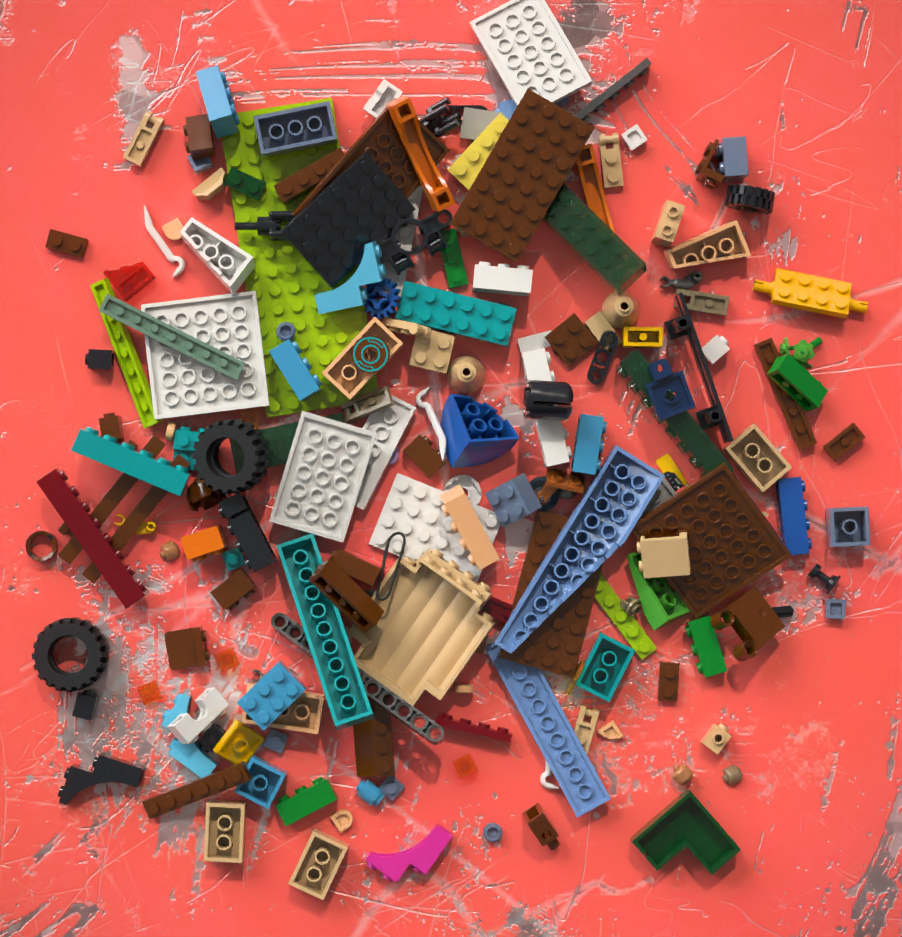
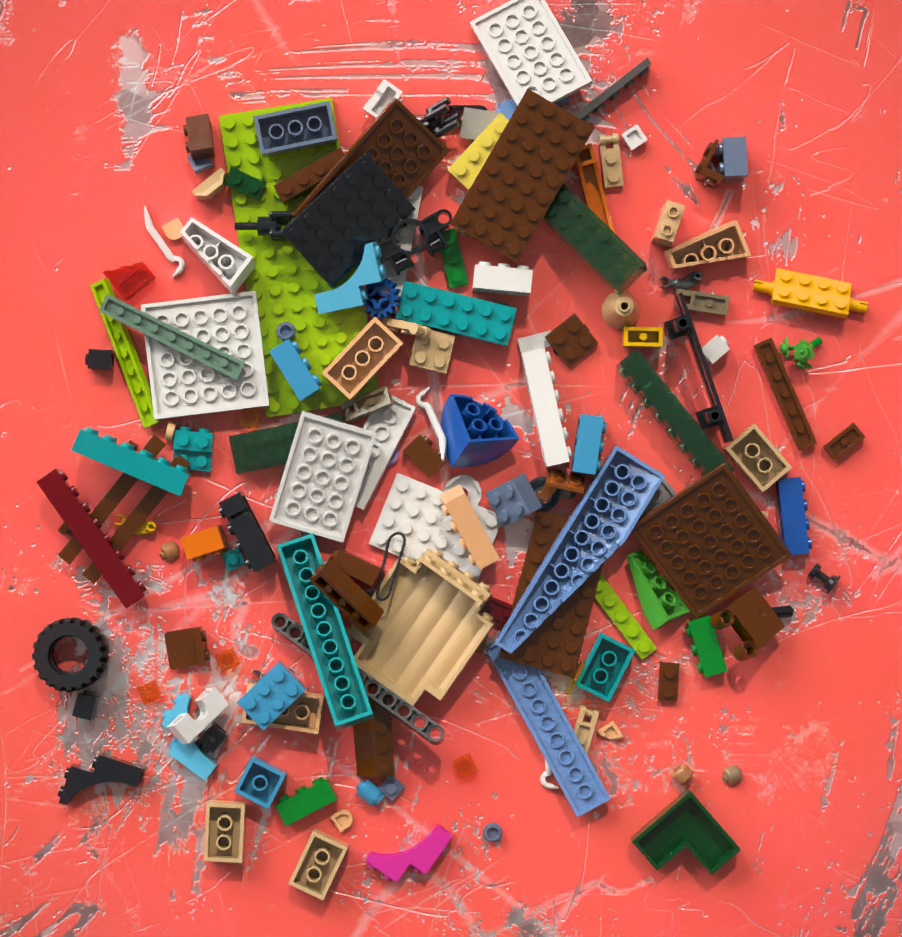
reddish brown piece [25,531,58,561] -> none
reddish brown plate [45,229,88,258] -> none
reddish brown brick [99,413,124,440] -> none
tan plate [123,111,165,167] -> none
reddish brown plate [142,761,252,819] -> none
reddish brown cylinder [186,477,226,511] -> none
black tyre [192,419,270,494] -> none
brick [196,65,240,139] -> none
reddish brown brick [210,568,256,611] -> none
yellow plate [213,719,265,765] -> none
sand blue plate [264,728,289,753] -> none
reddish brown tile [351,335,390,374] -> none
orange arch [386,96,455,212] -> none
dark red plate [436,713,512,742] -> none
tan cone [447,356,485,394] -> none
light nougat tile [454,684,474,693] -> none
reddish brown torso [522,803,560,850] -> none
black cylinder [523,380,573,421] -> none
tan tile [584,311,622,351] -> none
black beam [587,330,618,384] -> none
dark tan plate [620,595,641,616] -> none
tan panel [637,532,691,578] -> none
dark blue plate [645,359,696,421] -> none
yellow sticker [656,453,687,491] -> none
tan brick [700,723,731,755] -> none
black wheel [724,184,775,214] -> none
green brick [767,353,828,412] -> none
sand blue plate [825,599,846,619] -> none
sand blue brick [826,507,870,547] -> none

